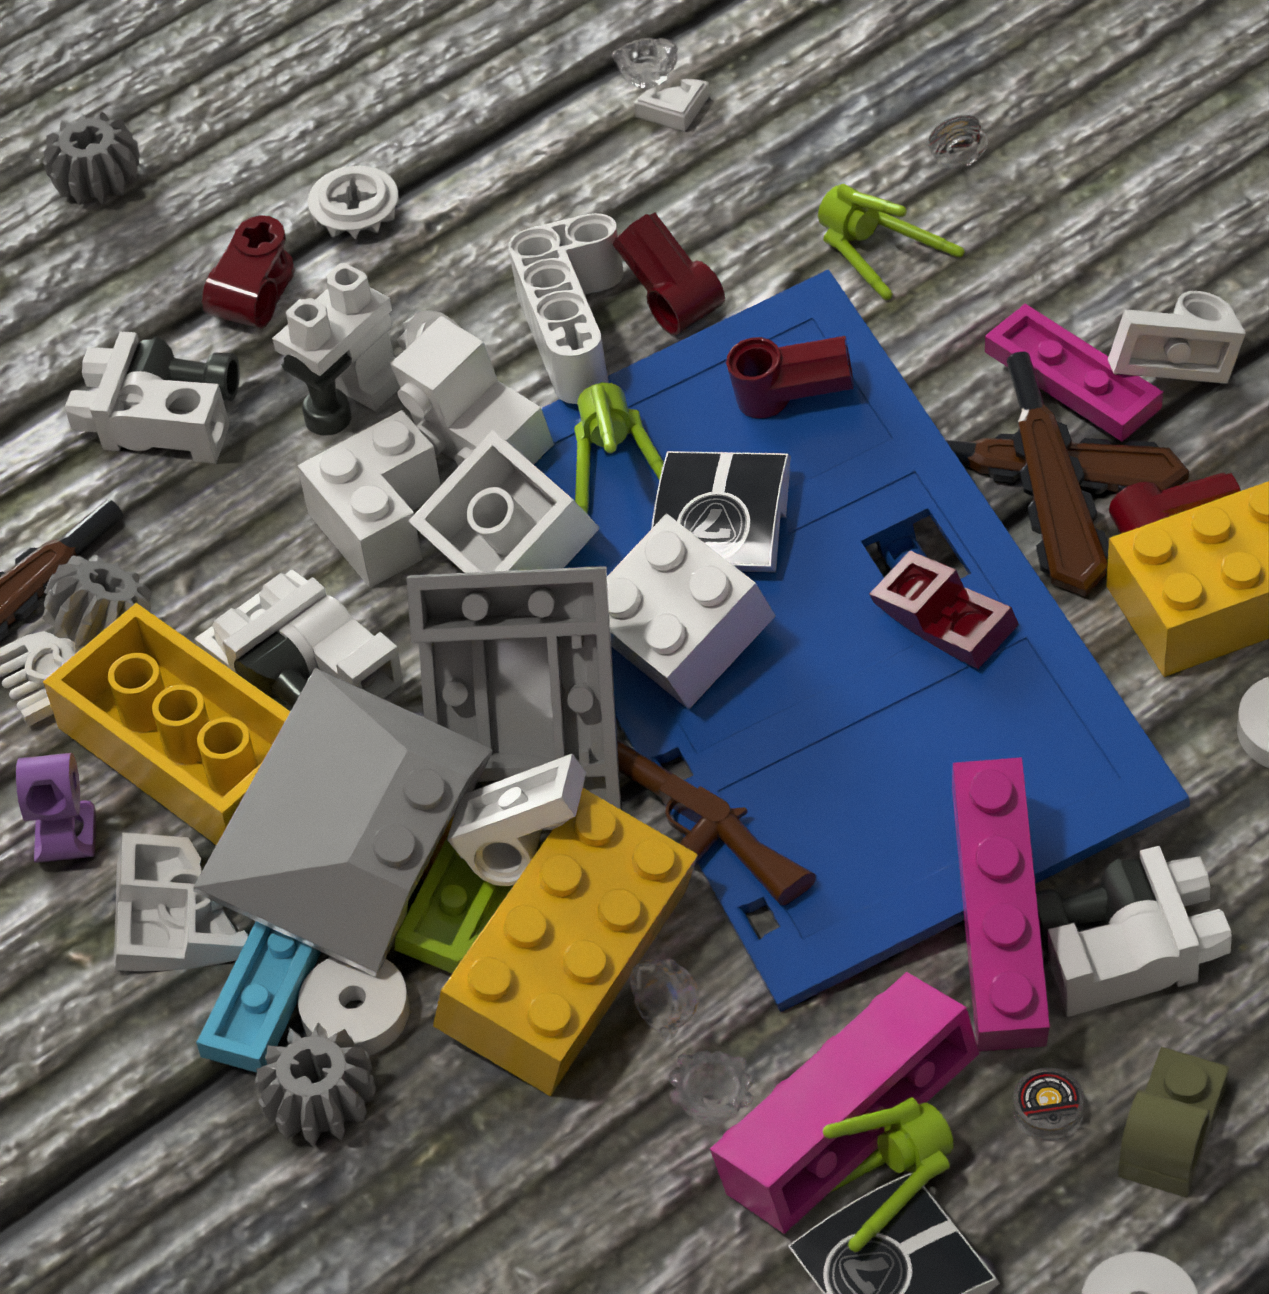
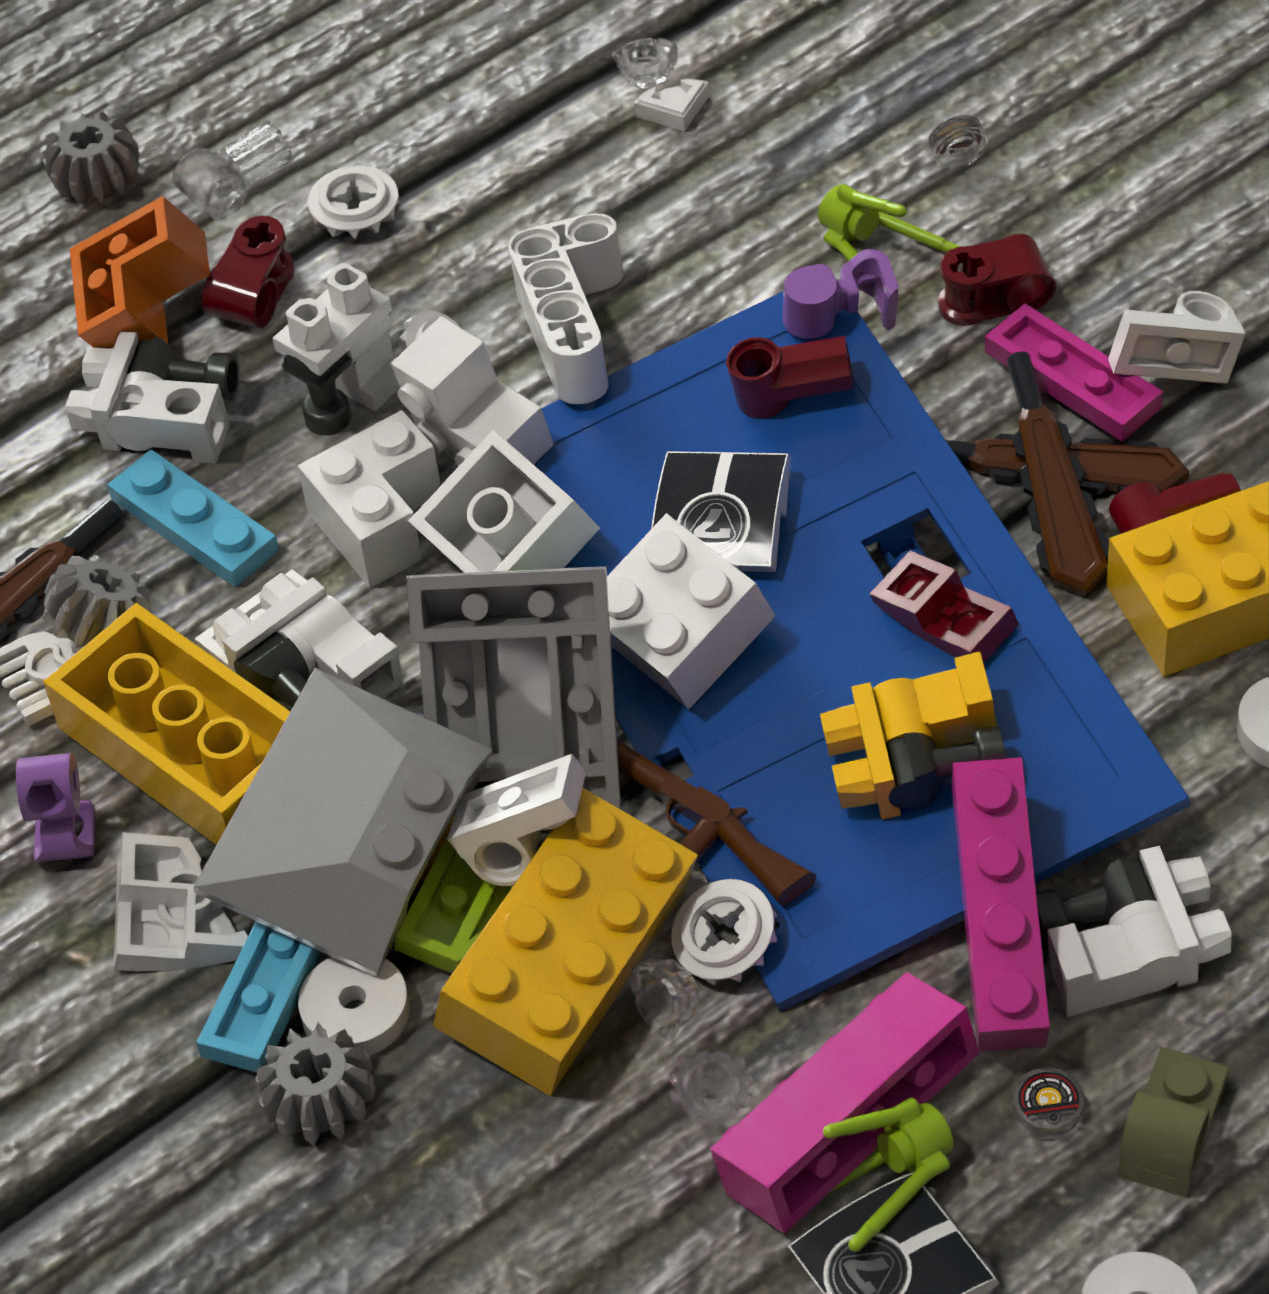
lime plant [574,383,663,513] -> none
dark red piece [612,212,725,335] -> none
none -> orange brick [70,196,210,348]
none -> medium azure plate [107,449,279,588]
none -> clear piece [173,120,293,220]
none -> white gear [671,879,777,985]
none -> medium lavender leg [783,249,898,339]
none -> yellow hips [820,651,1007,820]
none -> dark red piece [938,234,1057,326]

